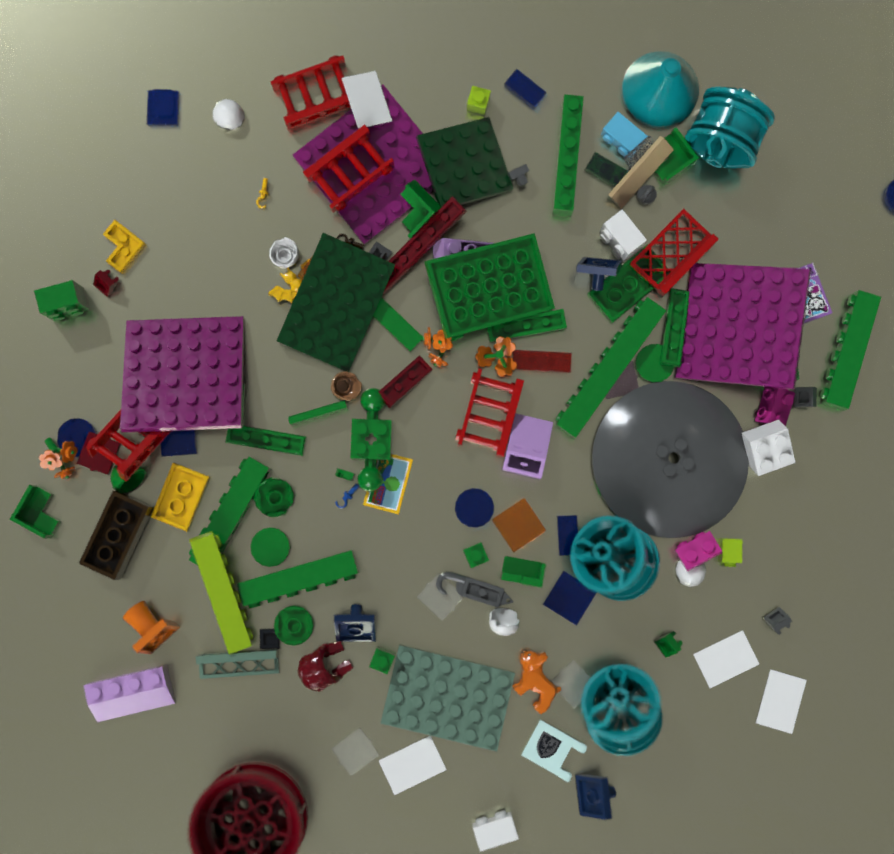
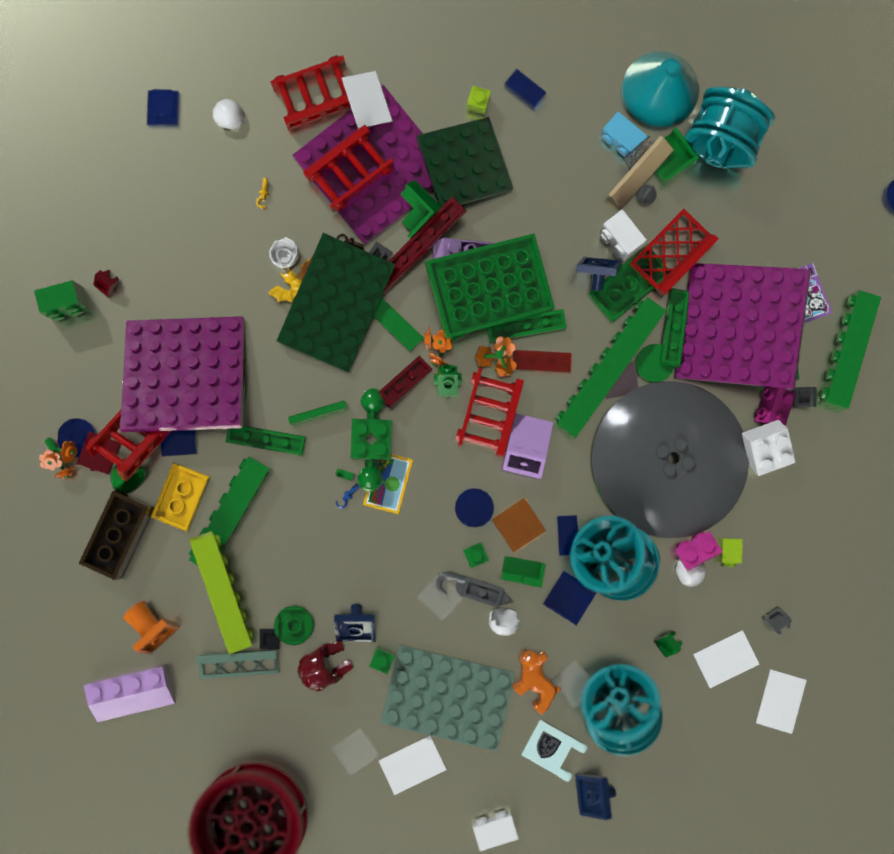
green panel [9,485,61,539] -> none
yellow tile [103,219,146,274] -> none
green brick [237,550,359,609] -> none
green tile [250,527,290,567] -> none
green tile [254,478,294,517] -> none
medium nougat hair [331,371,362,401] -> none
dark grey tile [507,164,529,186] -> none
green brick [552,94,584,216] -> none
clear green tile [585,152,628,187] -> none
none -> green brick [434,364,462,396]

